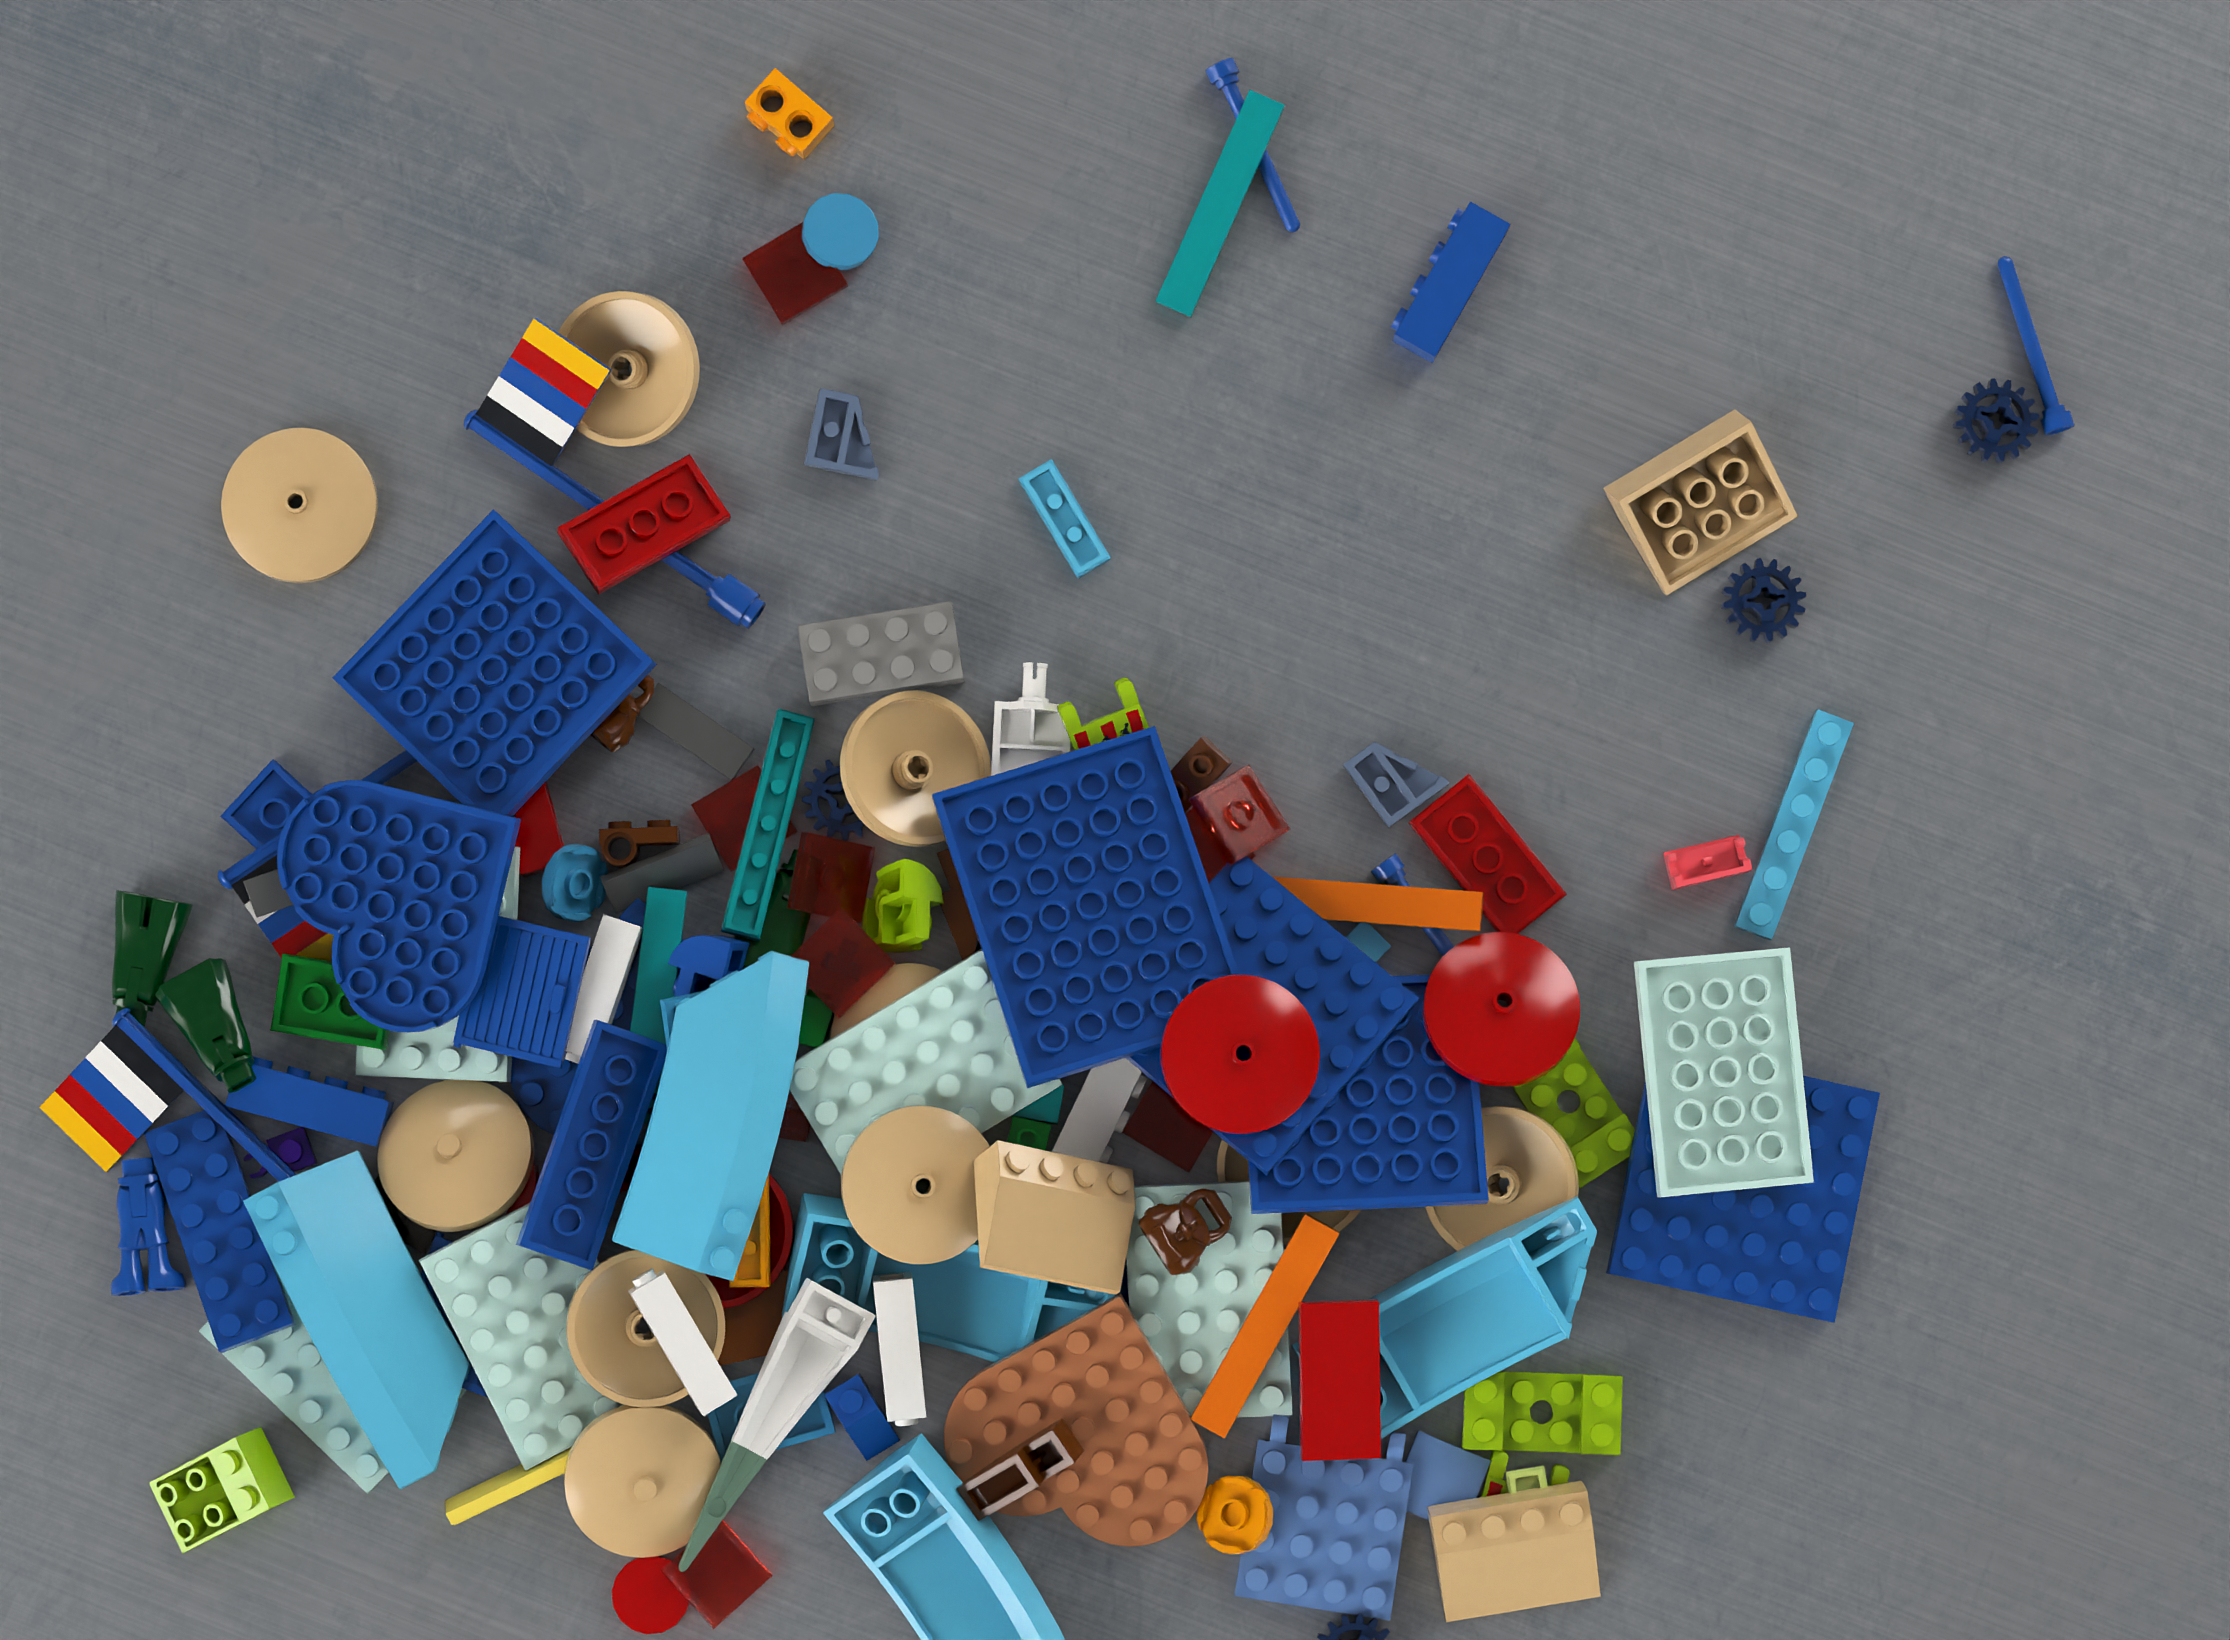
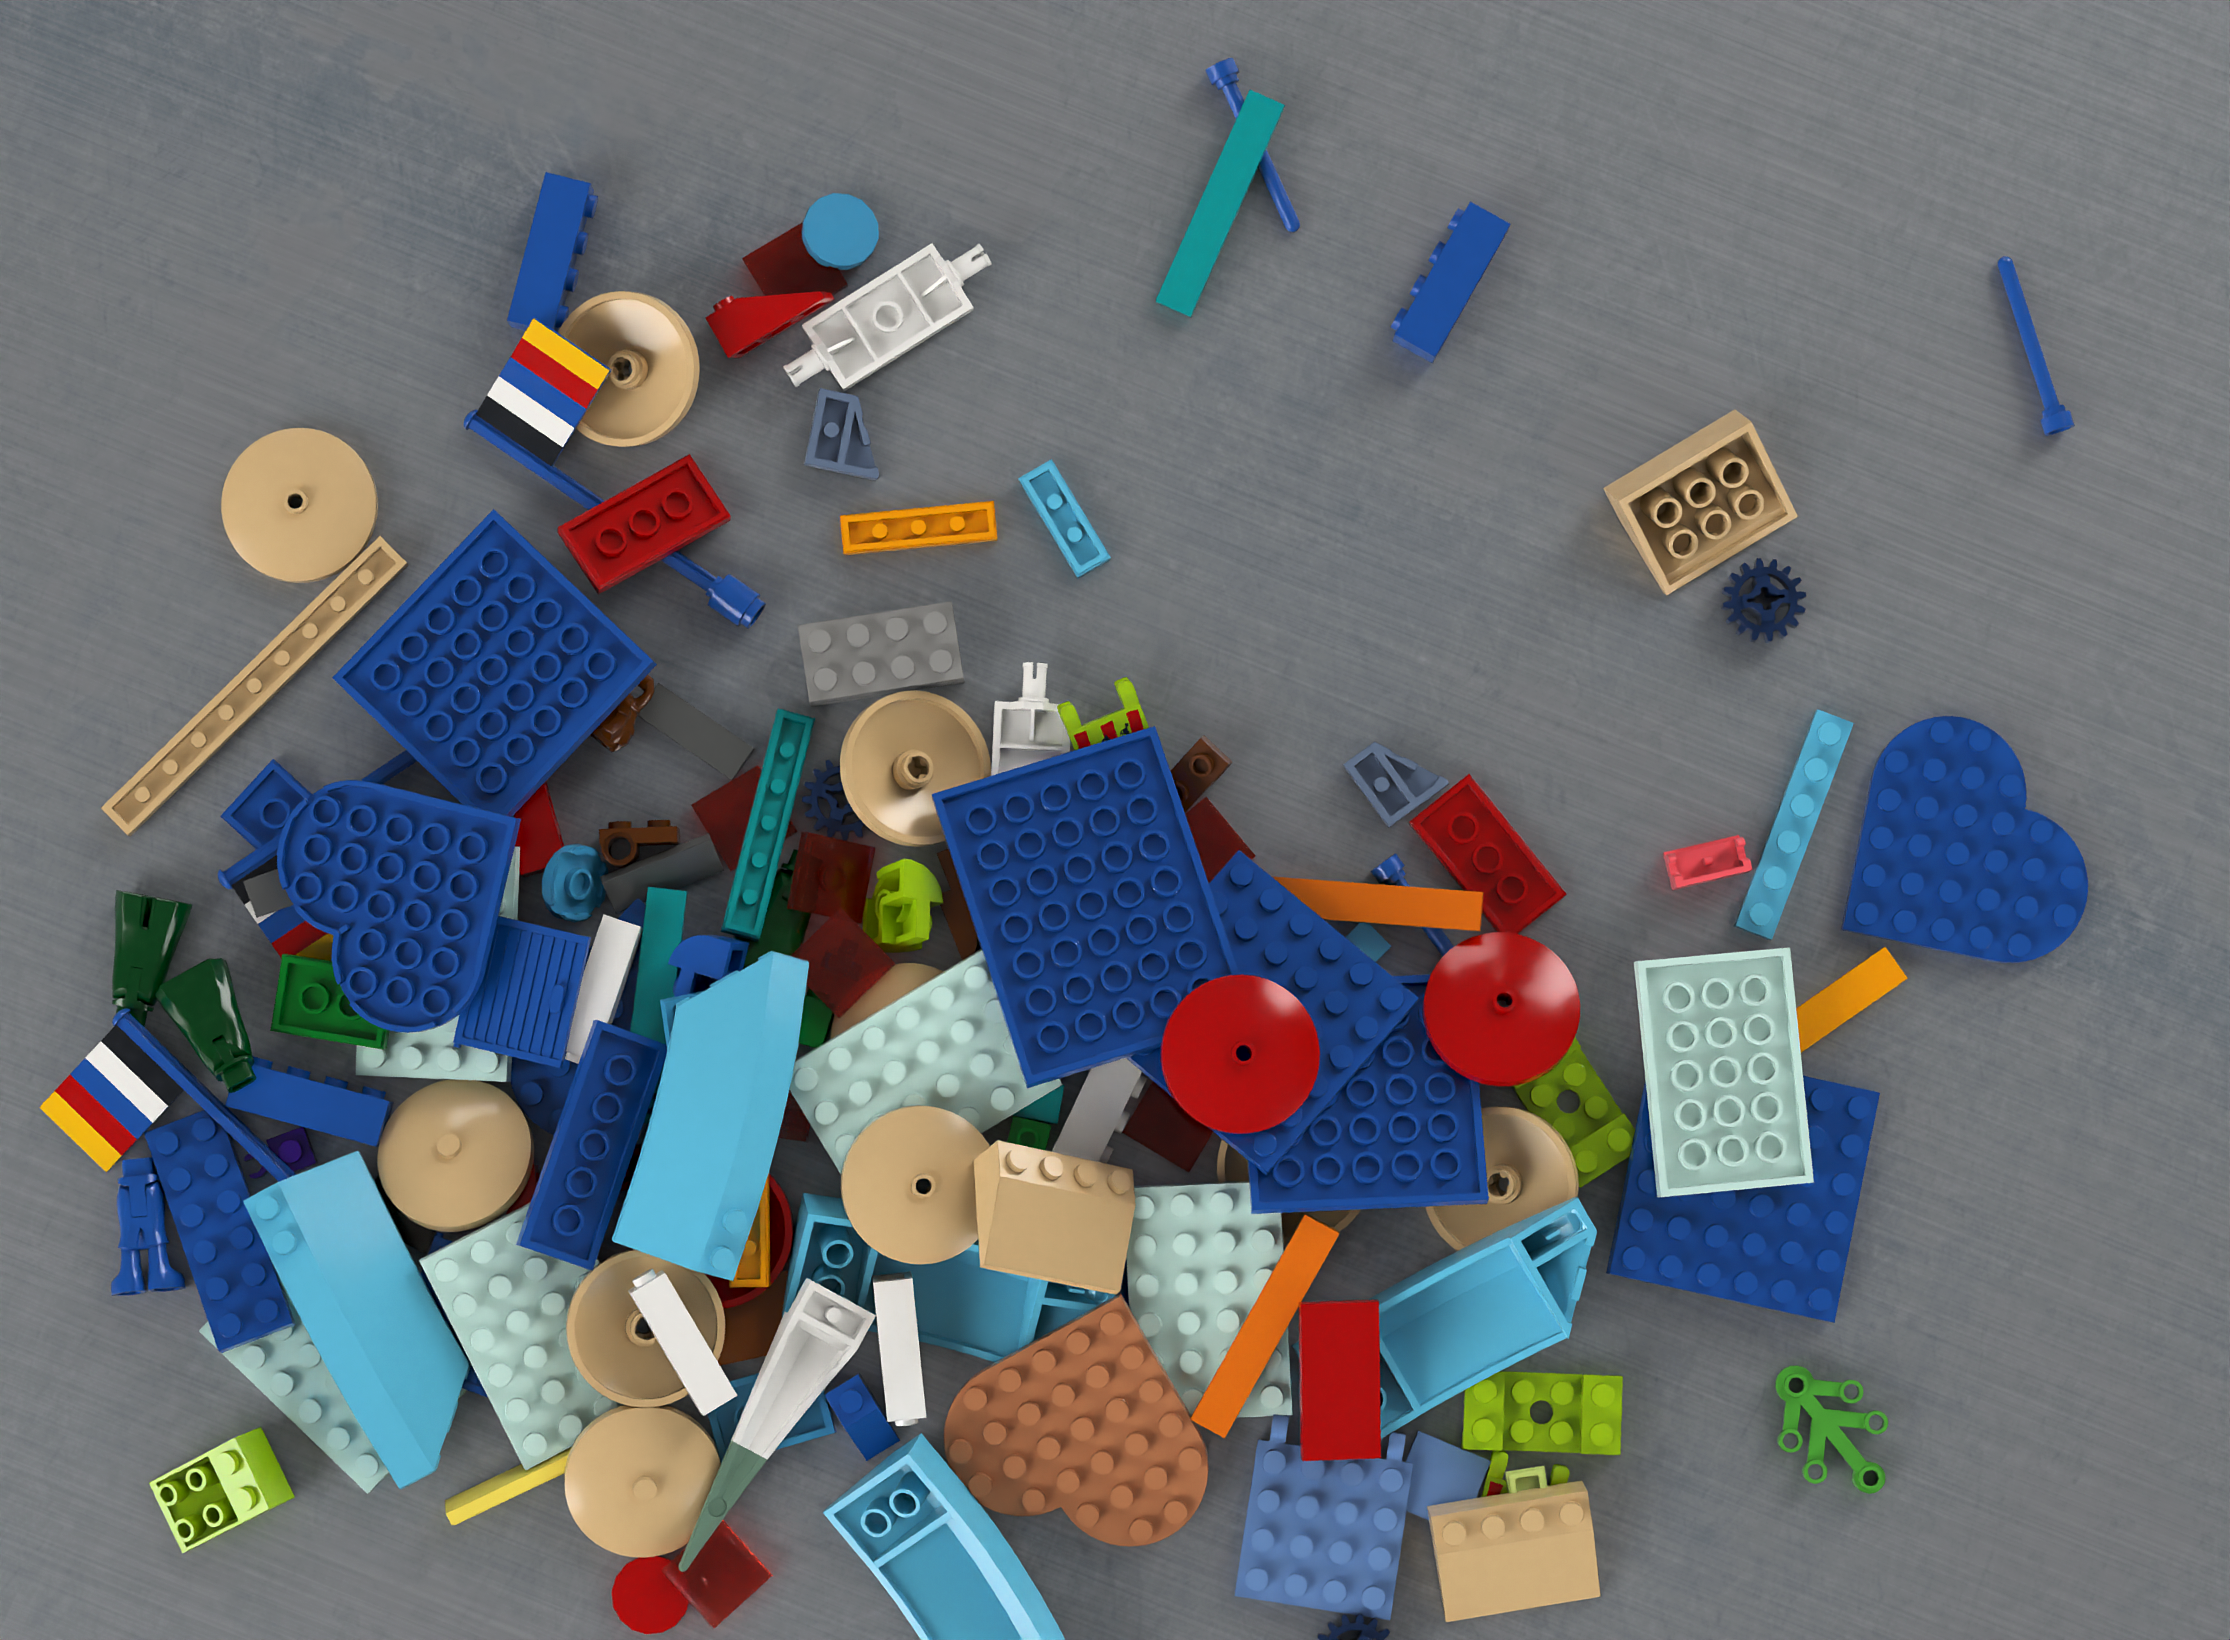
light orange brick [744,68,835,160] -> none
reddish brown slope [956,1419,1084,1521] -> none
reddish brown piece [1138,1188,1232,1275] -> none
clear red tile [1189,764,1291,865] -> none
light orange tile [1197,1476,1273,1554] -> none
dark blue gear [1953,378,2040,464] -> none
none -> tan plate [101,536,409,837]
none -> blue brick [507,172,598,332]
none -> red slope [705,291,835,359]
none -> white plate [783,243,992,392]
none -> light orange tile [840,501,998,555]
none -> bright green plant [1775,1365,1888,1494]
none -> light orange tile [1796,947,1908,1053]
none -> blue plate [1841,716,2088,963]

